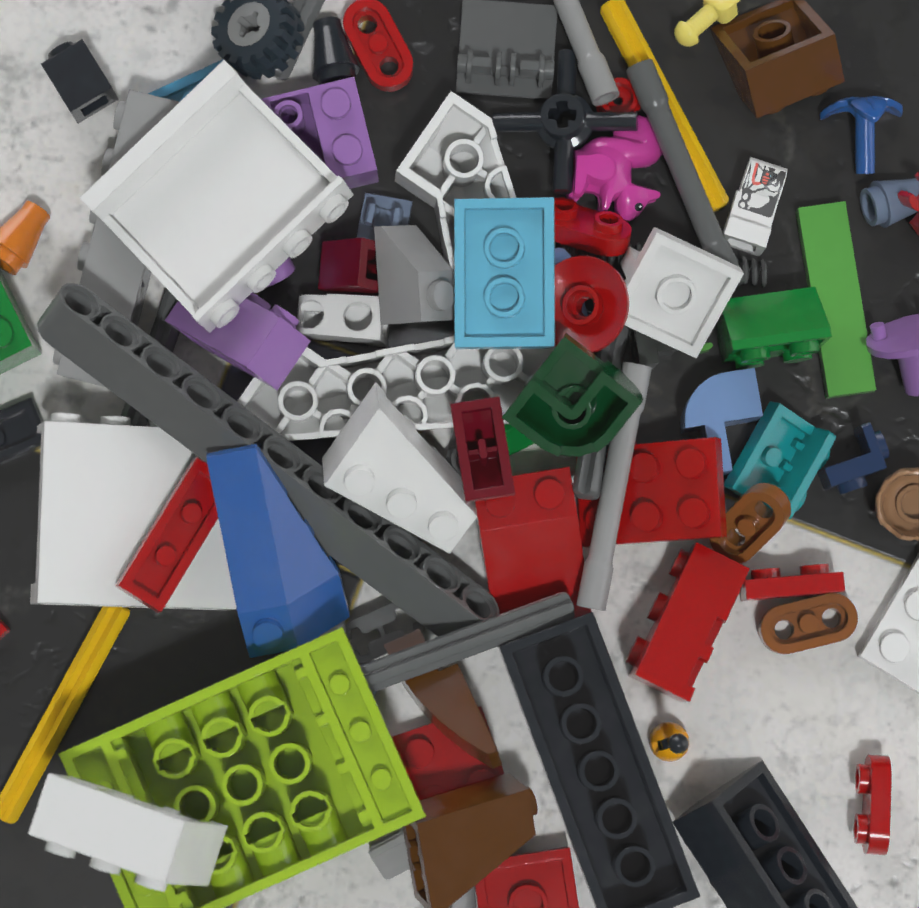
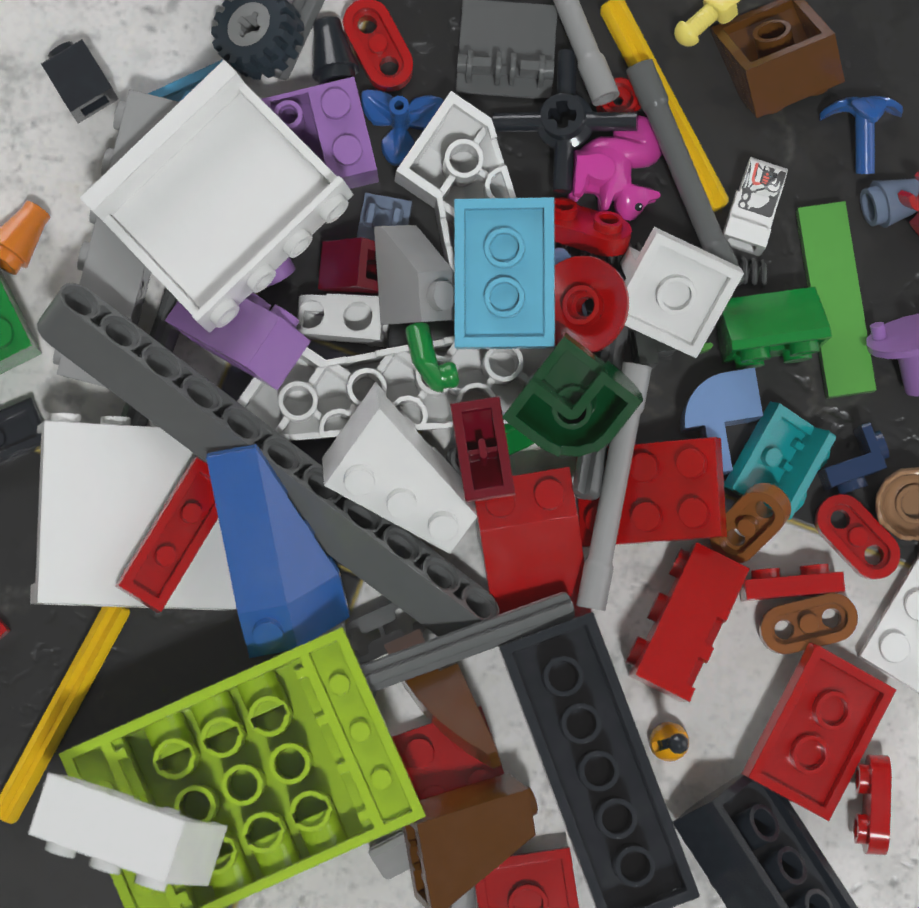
none -> blue plant [361,89,444,166]
none -> green arm [405,322,459,393]
none -> red plate [741,642,896,821]
none -> red plate [815,494,900,580]

